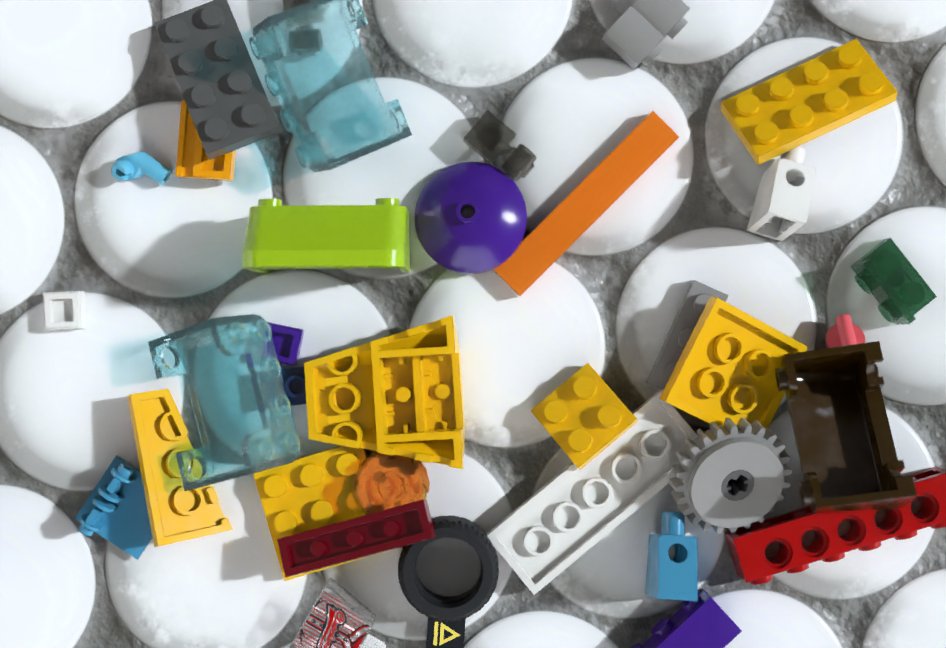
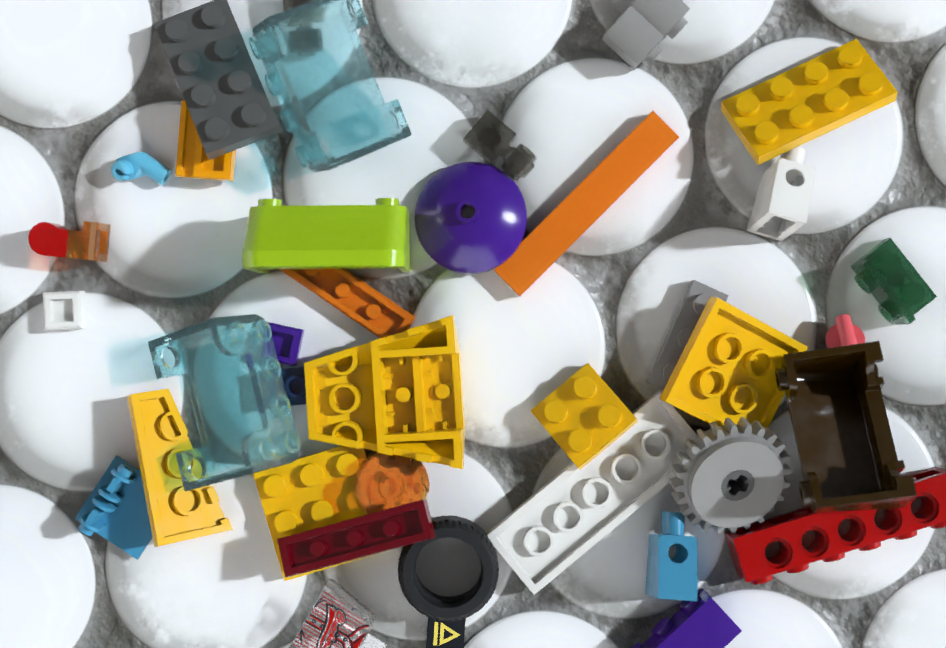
none -> leg [28,221,111,262]
none -> orange tile [280,269,416,338]

